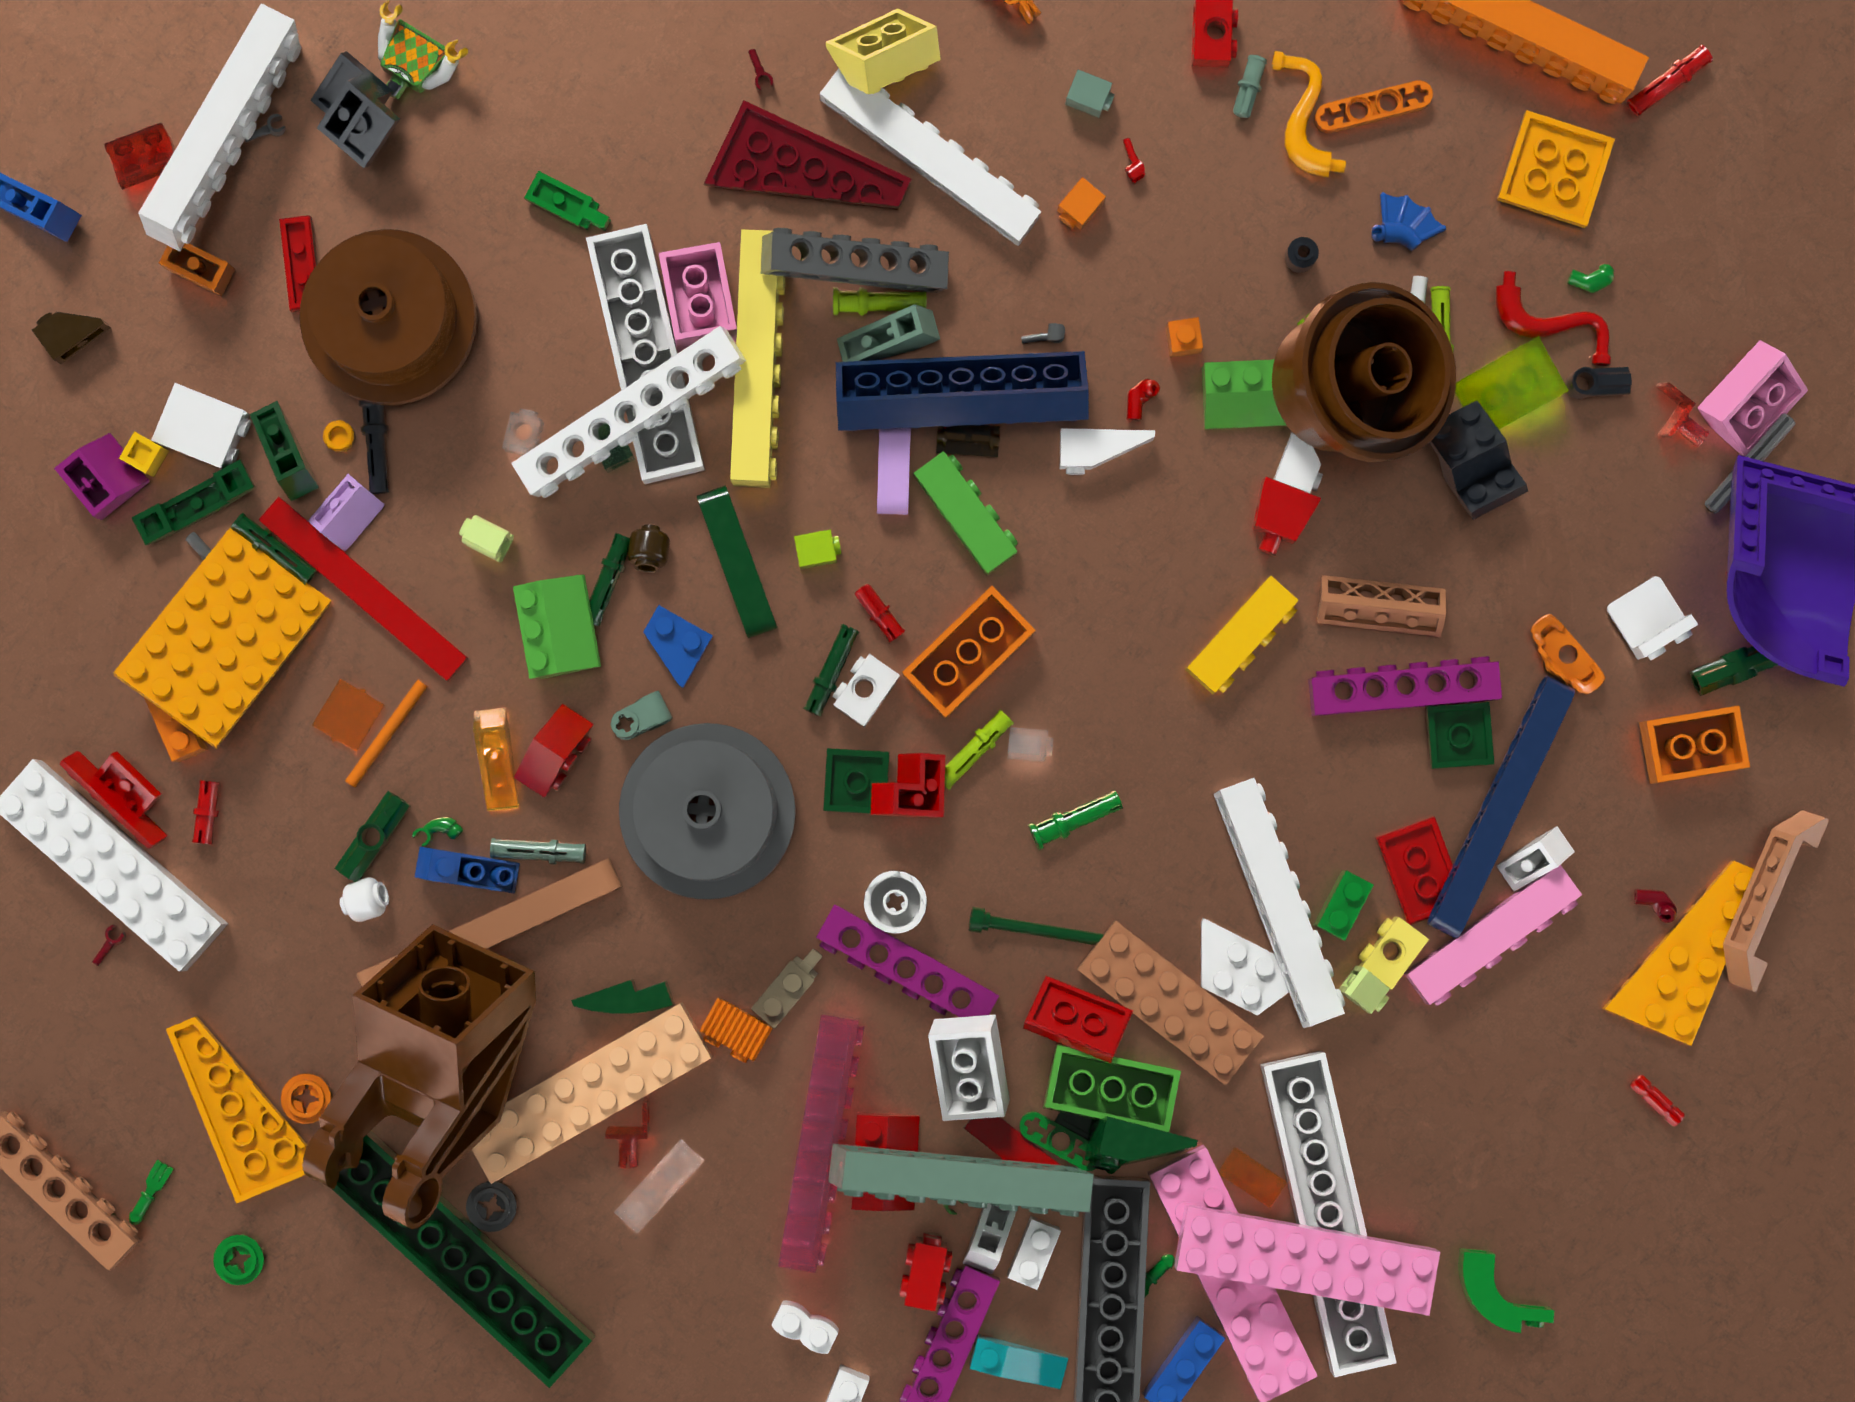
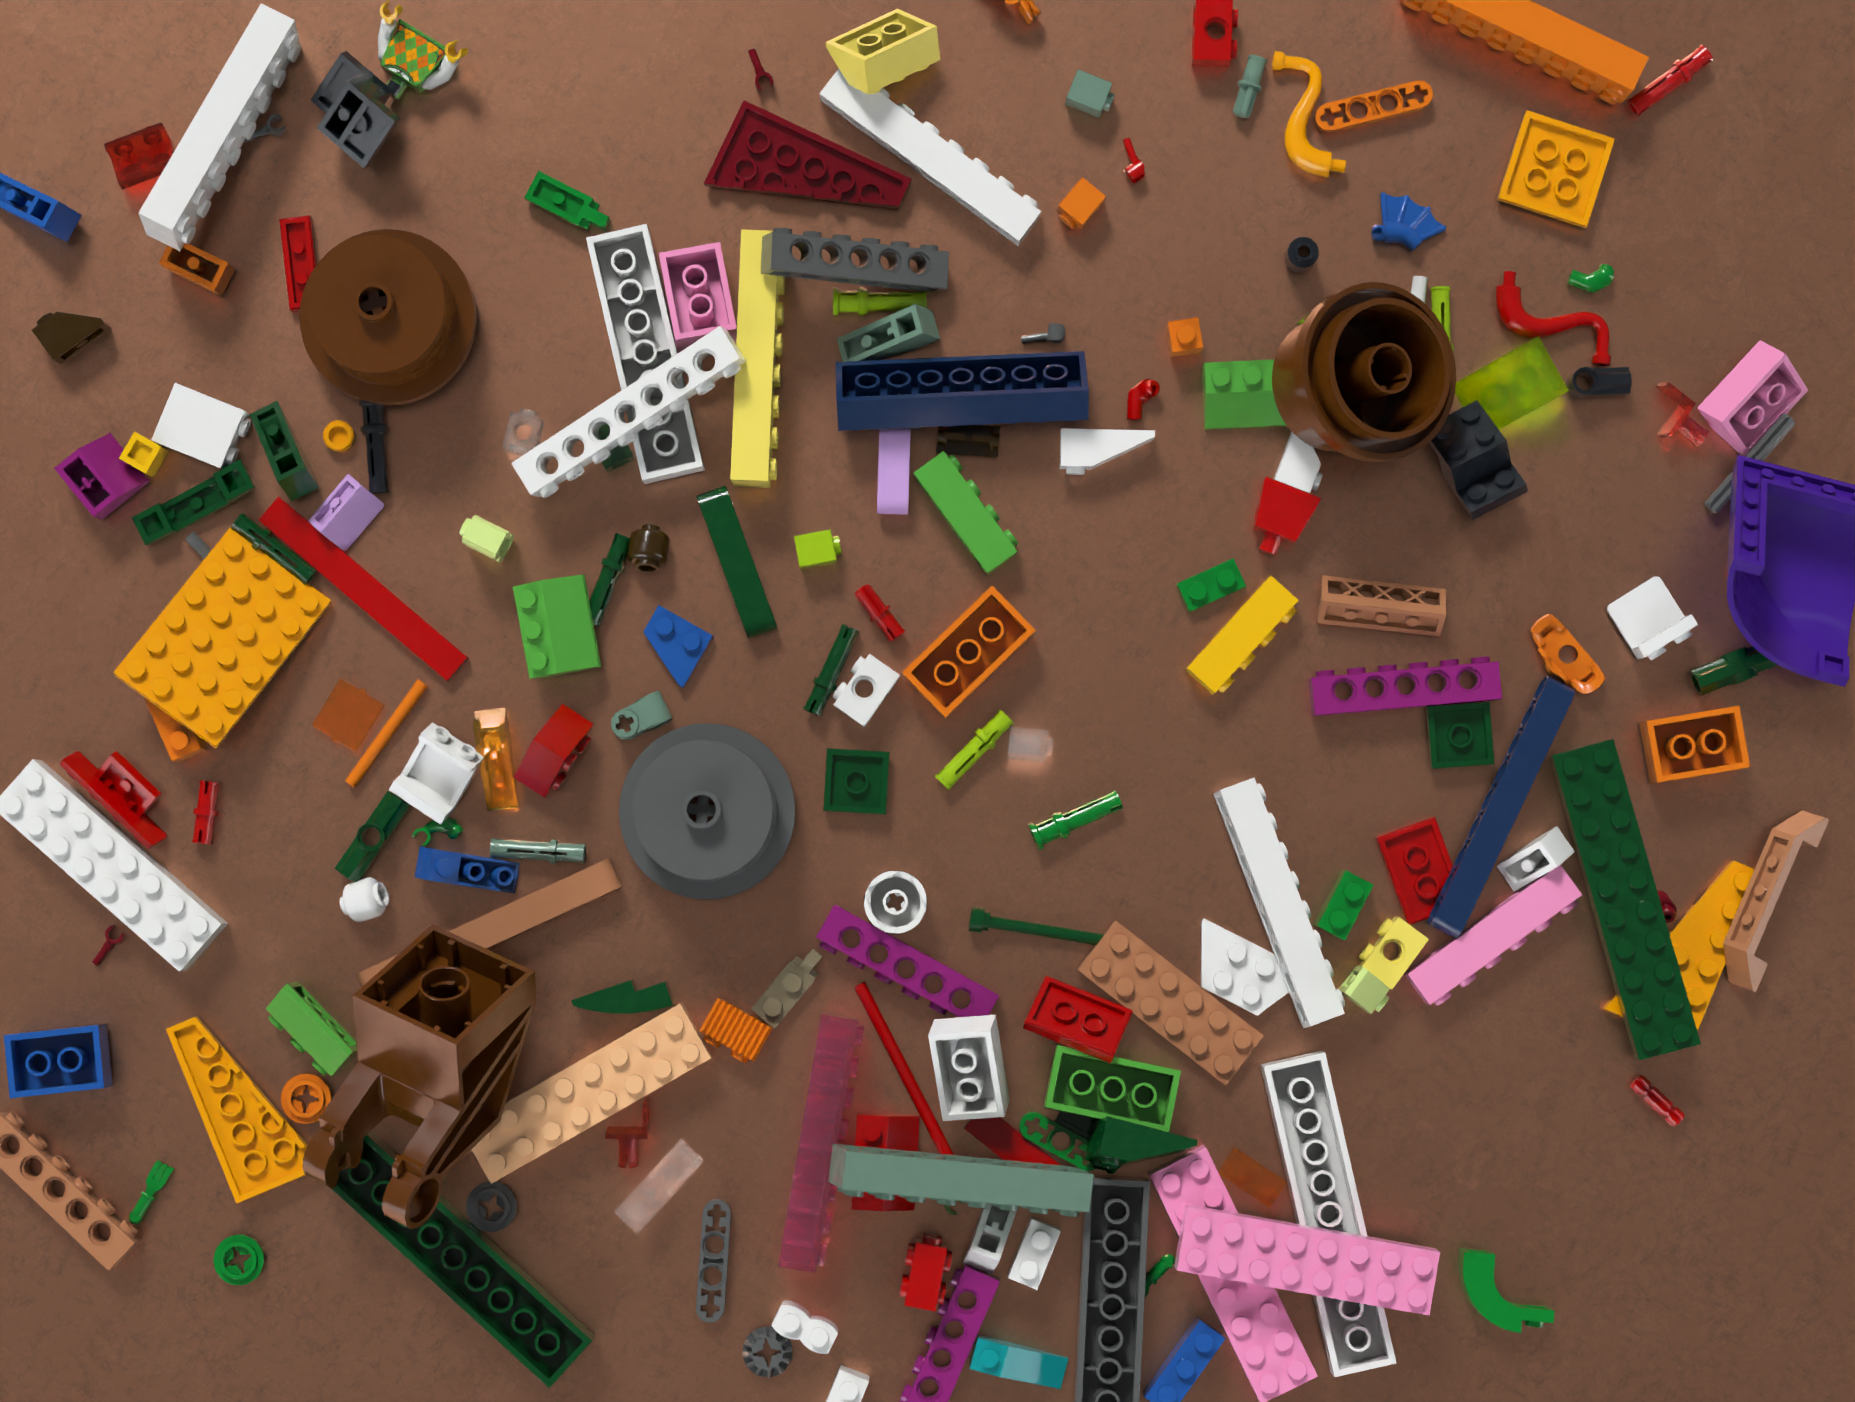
red brick [871,753,946,818] -> none
none -> blue brick [4,1023,113,1098]
none -> bright green slope [266,982,357,1077]
none -> white panel [389,722,484,825]
none -> dark grey beam [696,1198,732,1323]
none -> dark grey gear [742,1326,793,1378]
none -> red piece [854,982,954,1155]
none -> green plate [1176,558,1246,612]
none -> dark green brick [1549,739,1701,1060]

